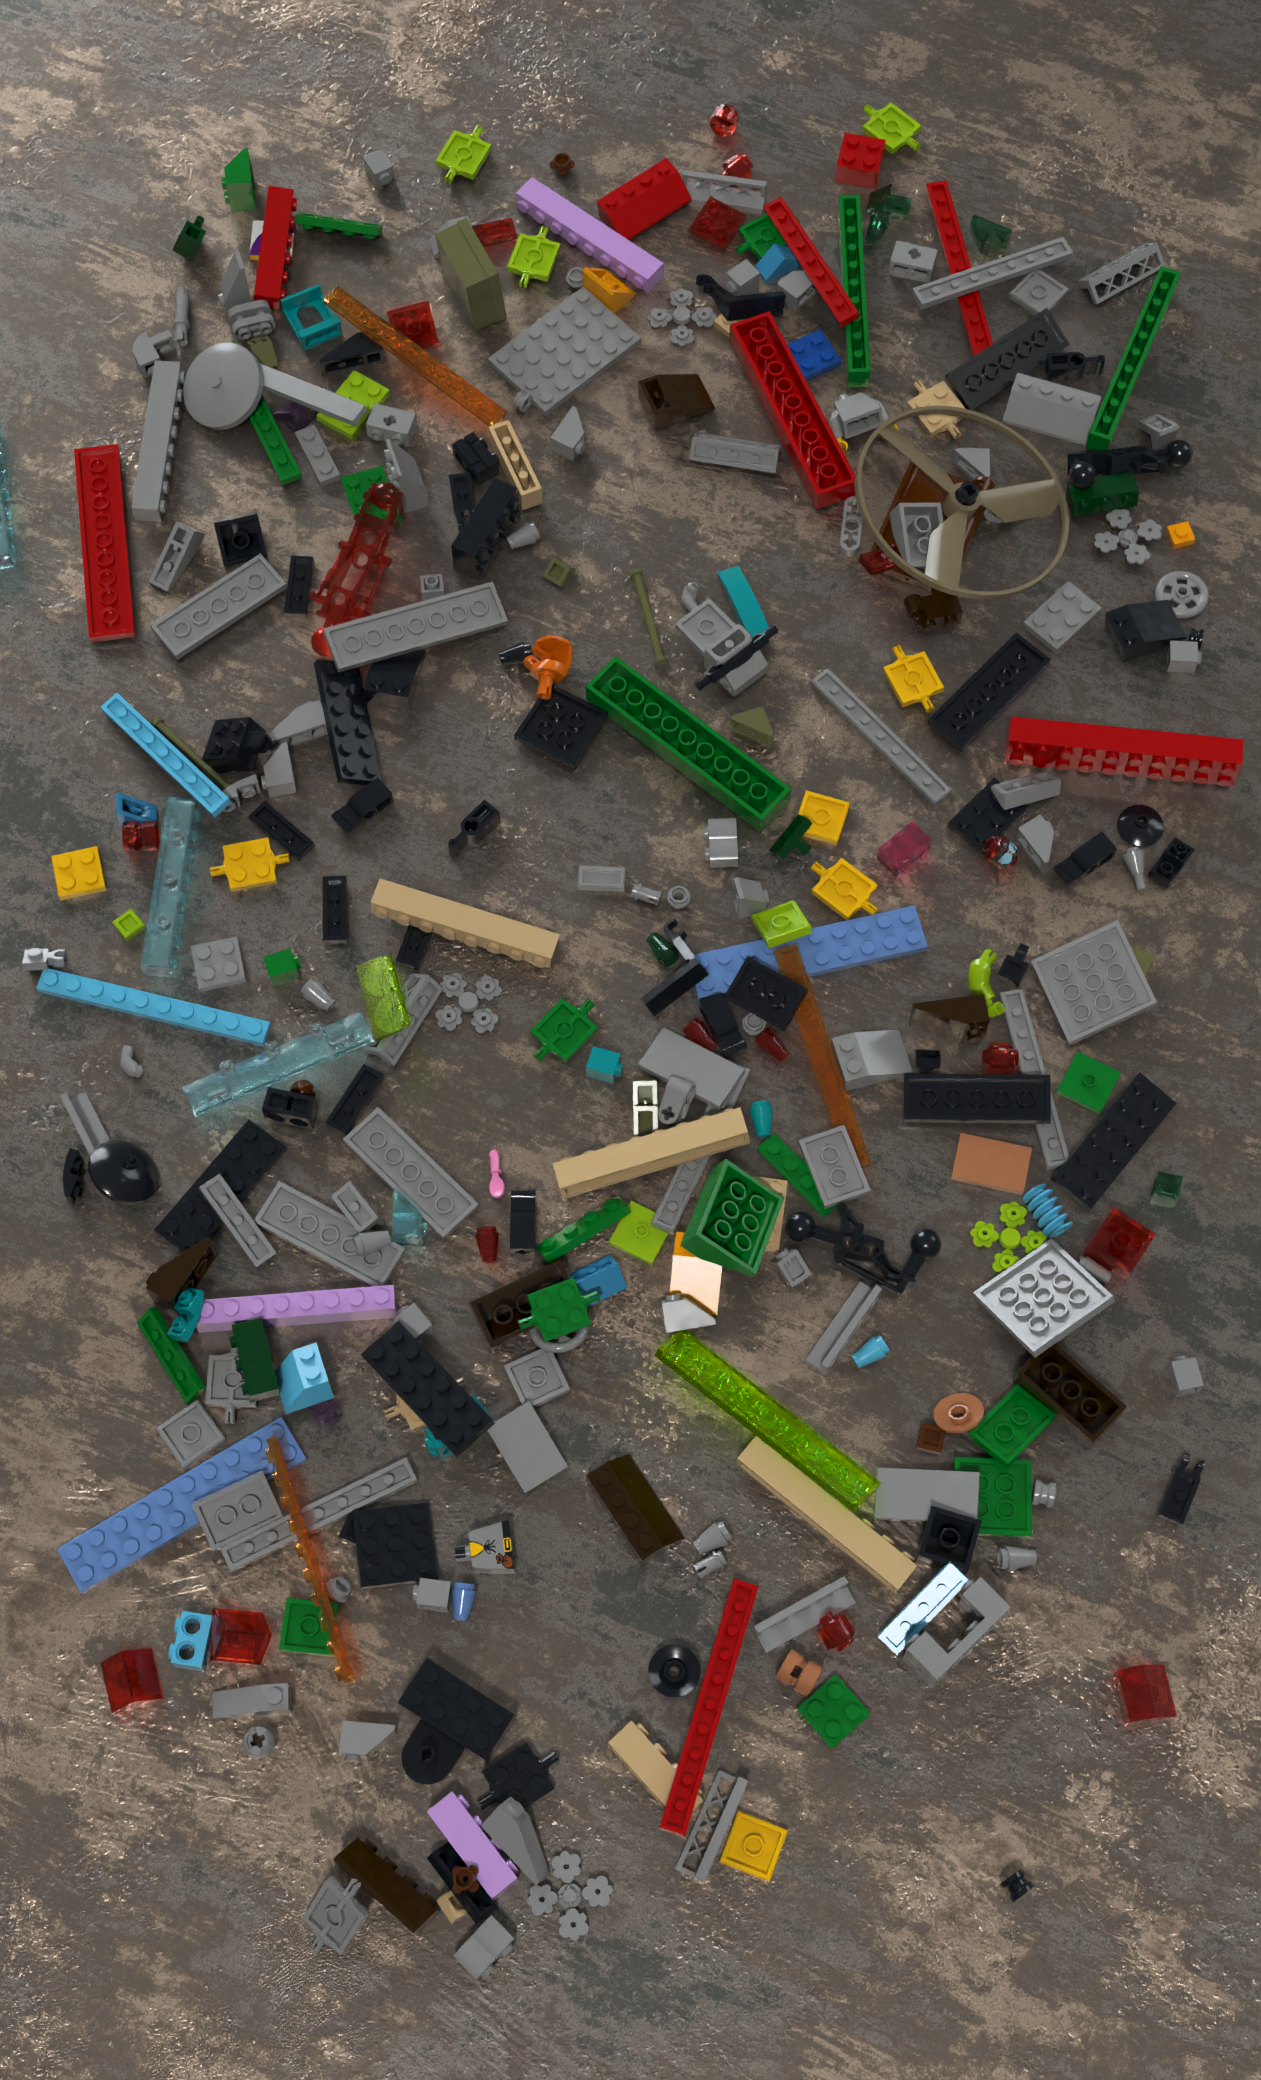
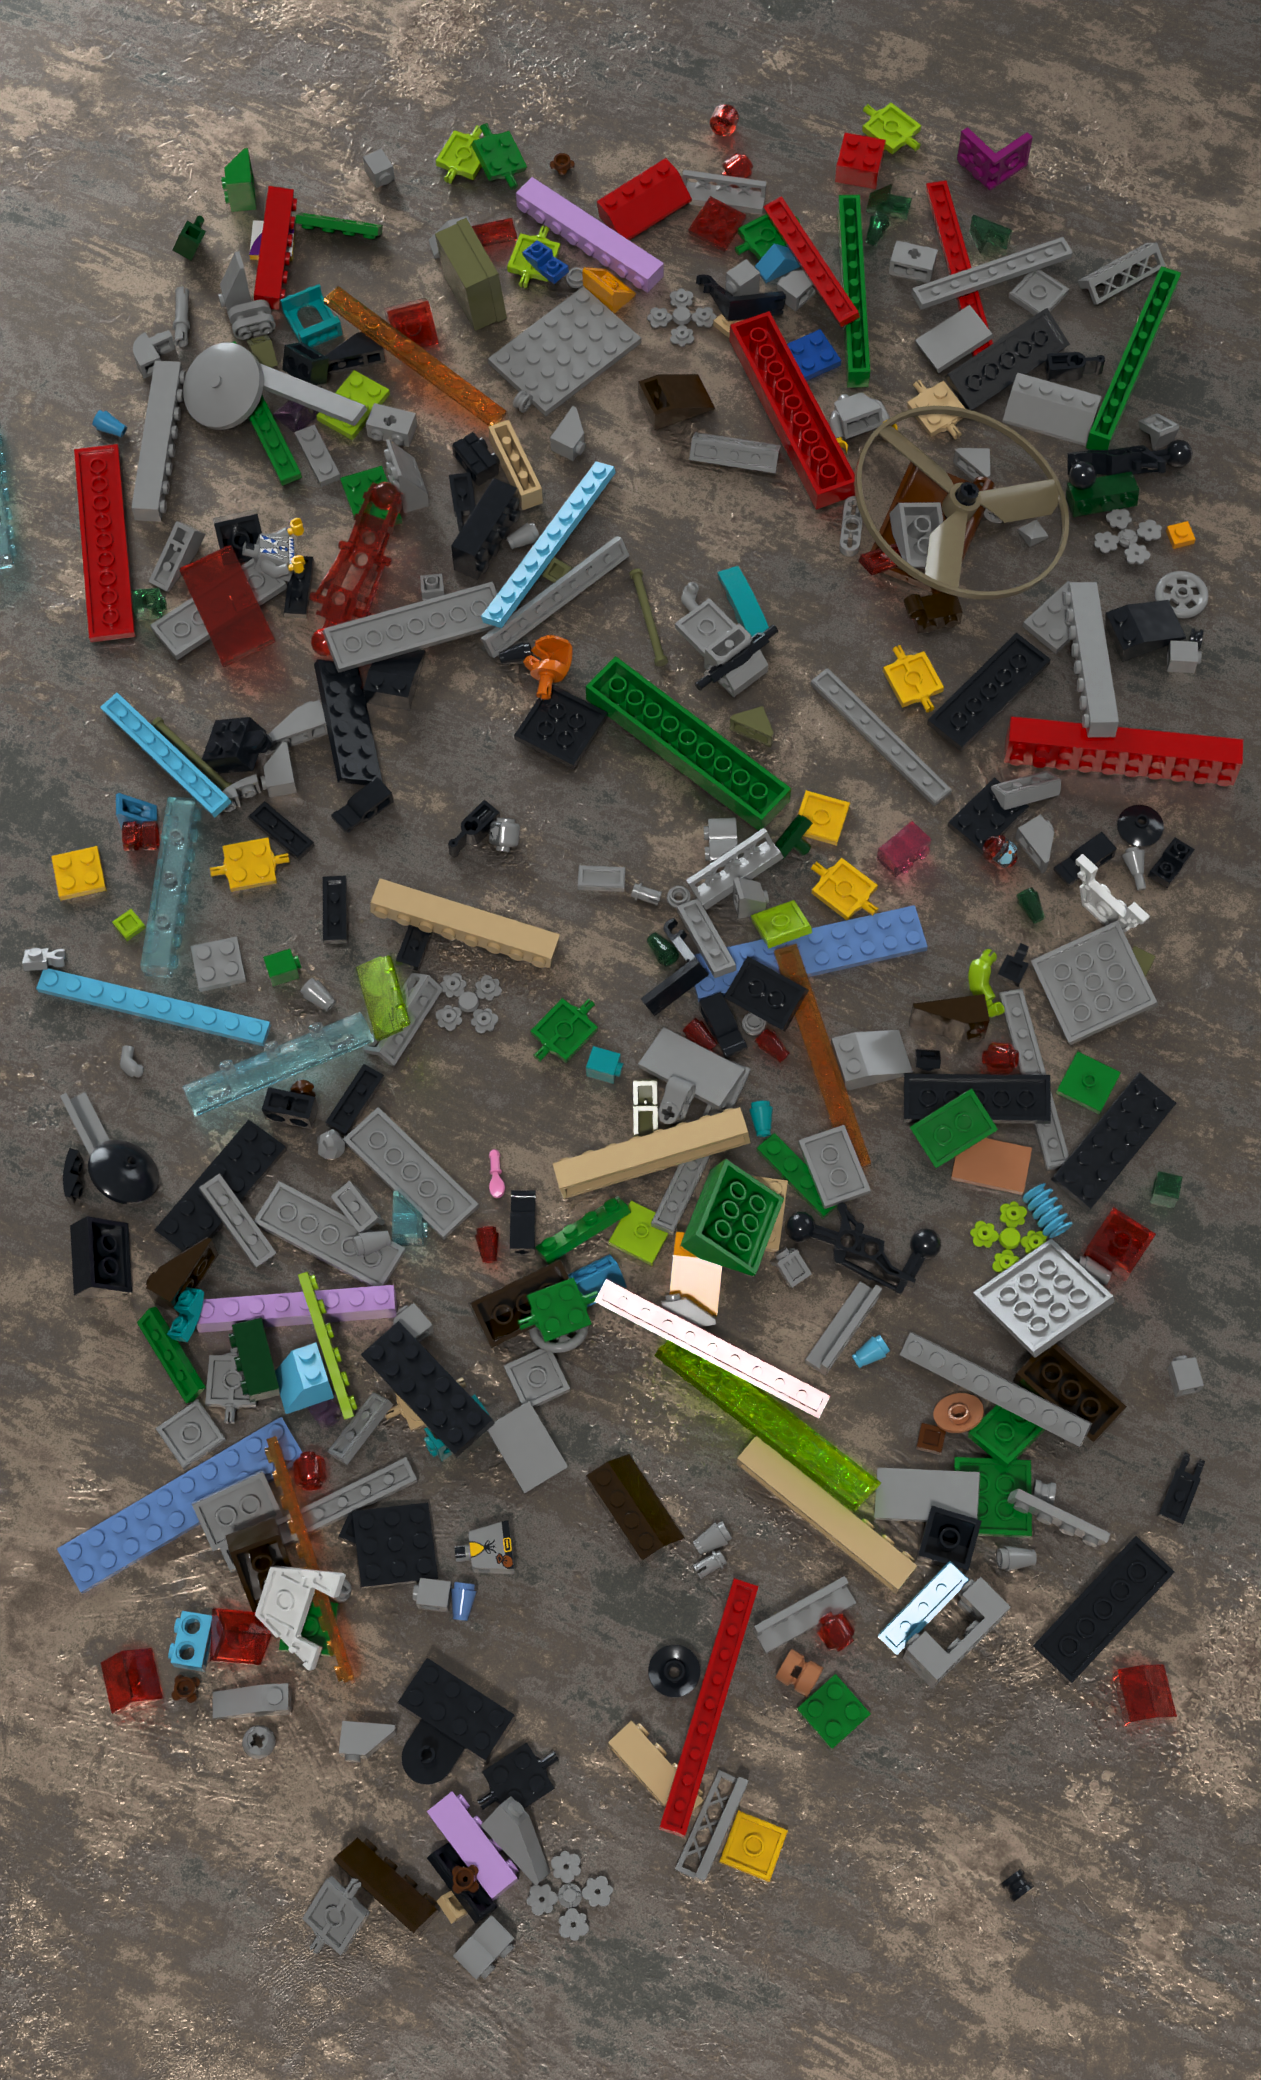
none -> black slope [70,1216,132,1299]
none -> dark azure cone [92,410,127,438]
none -> clear green brick [132,588,167,621]
none -> reddish brown plate [171,1675,200,1703]
none -> clear red door [179,545,276,667]
none -> dark brown slope [225,1518,292,1613]
none -> torso [242,518,305,582]
none -> white wing [255,1566,346,1671]
none -> black brick [282,342,329,386]
none -> clear red head [293,1451,327,1491]
none -> lime plate [298,1271,358,1420]
none -> light grey rock [316,1129,345,1159]
none -> light grey tile [327,1392,393,1465]
none -> green plate [471,123,527,190]
none -> medium azure plate [481,461,616,628]
none -> light grey plate [481,536,630,658]
none -> light grey head [489,817,520,852]
none -> blue slope [522,240,569,284]
none -> plate [595,1278,830,1418]
none -> light grey plate [677,898,736,979]
none -> light grey fence [686,828,784,910]
none -> light grey plate [900,1332,1092,1447]
none -> green plate [910,1089,998,1169]
none -> light grey tile [915,305,993,373]
none -> magenta bracket [957,127,1033,191]
none -> light grey plate [1007,1489,1111,1547]
none -> clear green cone [1016,887,1046,924]
none -> light grey slope [1018,520,1049,547]
none -> black plate [1032,1536,1175,1685]
none -> light grey brick [1064,582,1119,737]
none -> white wing [1076,854,1150,932]

